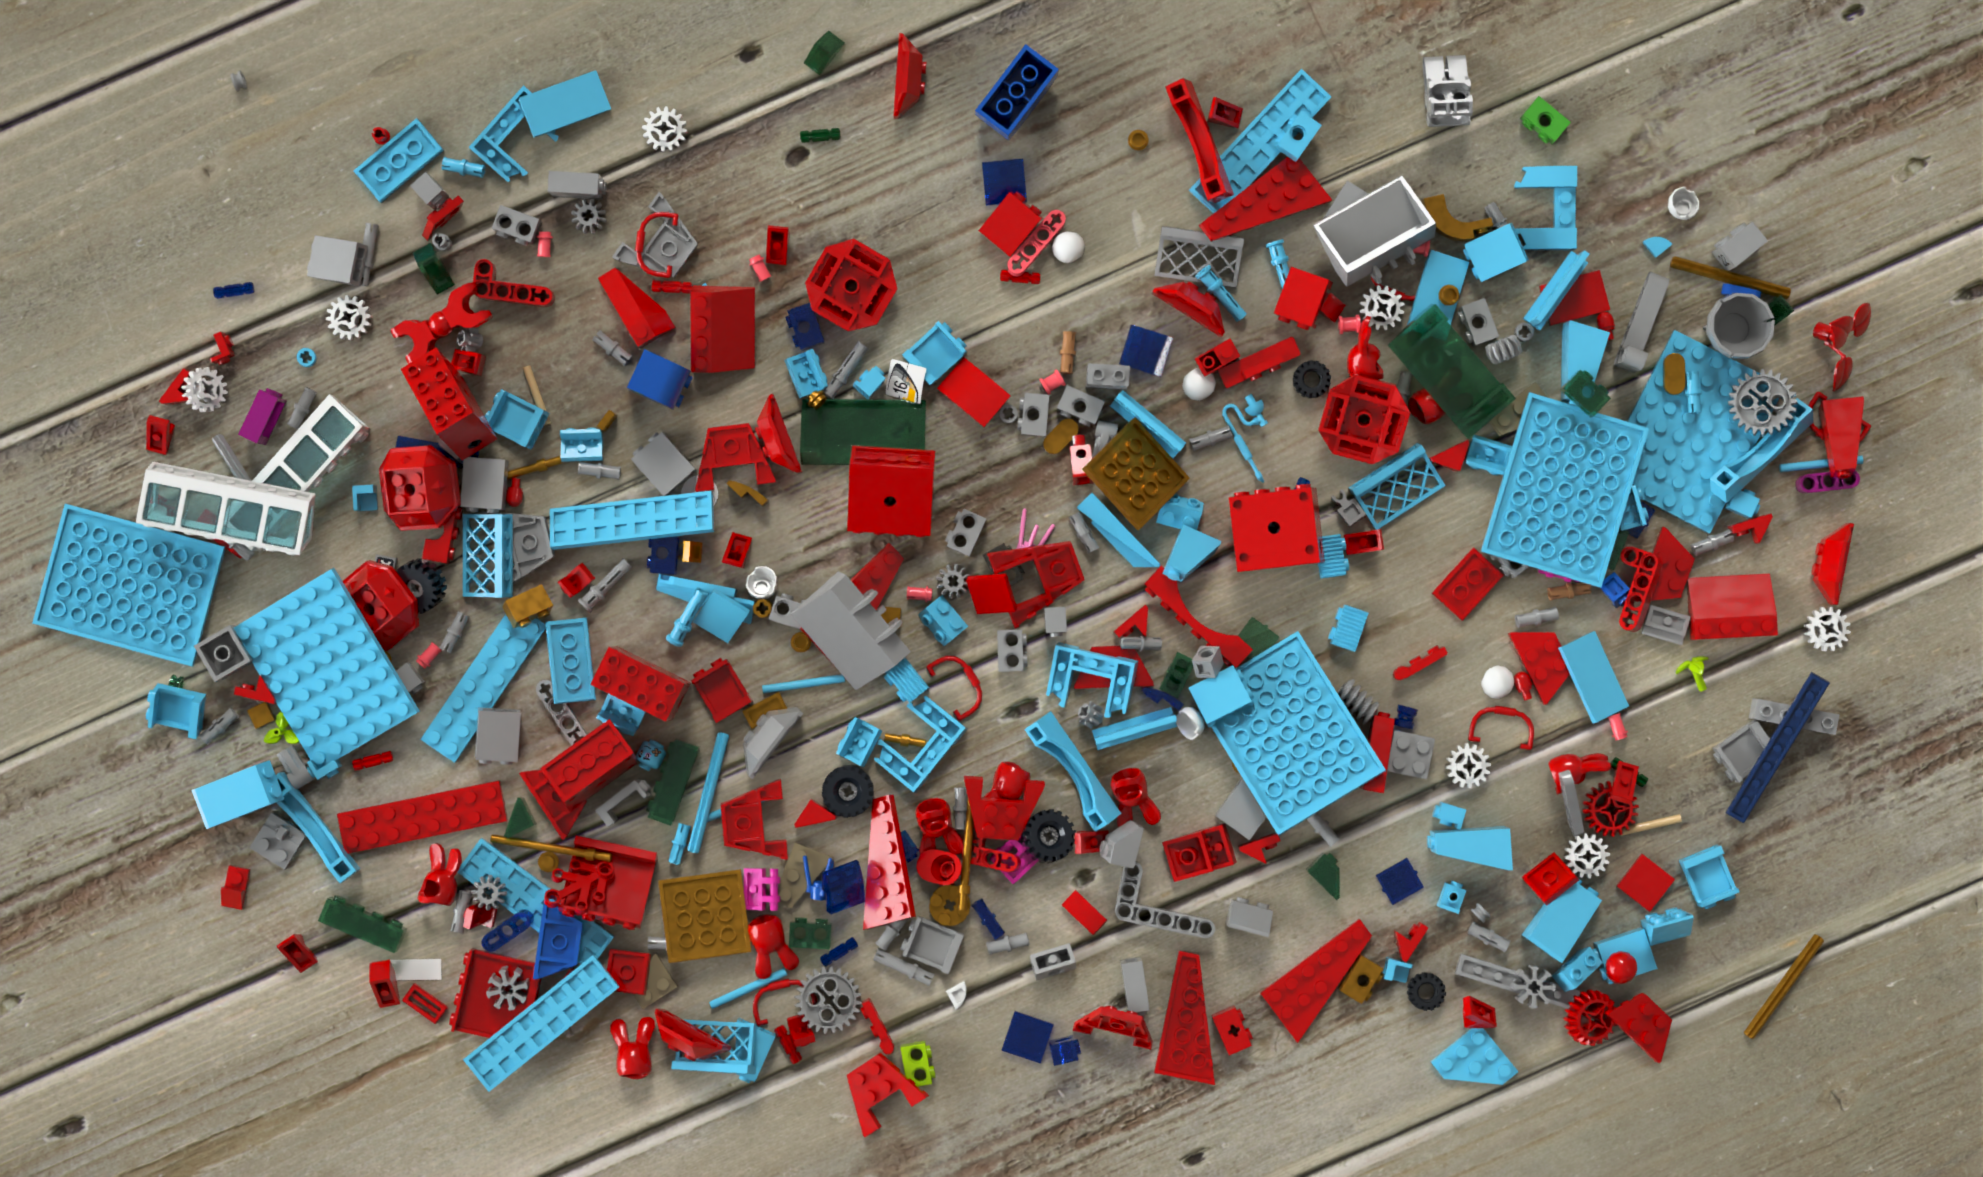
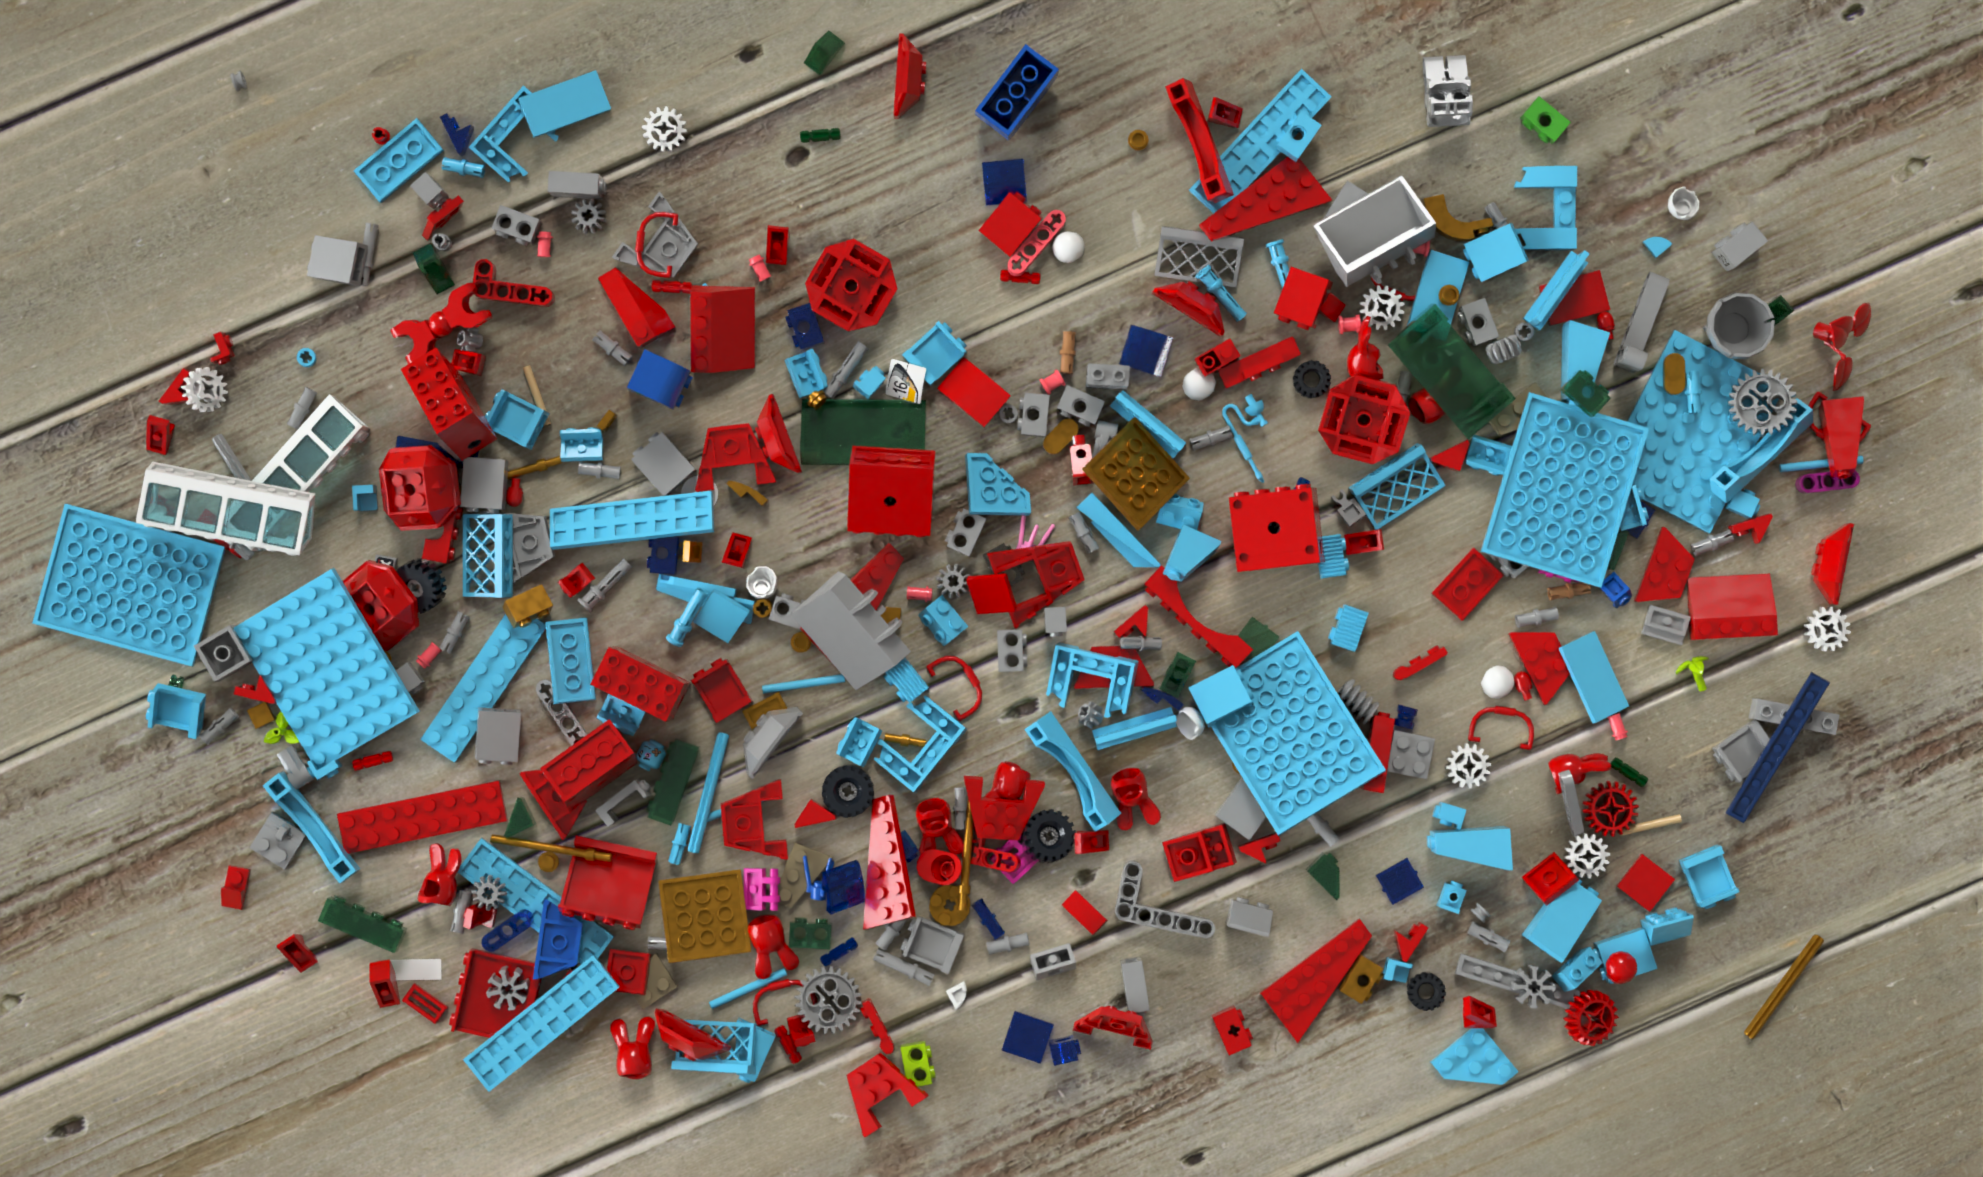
medium azure slope [192,760,284,829] -> none
clear blue axle [213,282,255,299] -> none
magenta window [238,388,287,445] -> none
white gear [326,295,372,340] -> none
red plant [544,859,615,914] -> none
light grey slope [1099,820,1144,869] -> none
red wing [1154,950,1215,1085] -> none
light grey brick [1192,646,1224,678] -> none
red wing [1605,993,1672,1064] -> none
red plate [1610,761,1639,805] -> none
red beam [1619,546,1663,632] -> none
pearl gold axle [1670,256,1791,299] -> none
blue beam [1721,284,1761,298] -> none
none -> clear blue slope [440,113,474,157]
none -> medium azure plate [965,453,1031,516]

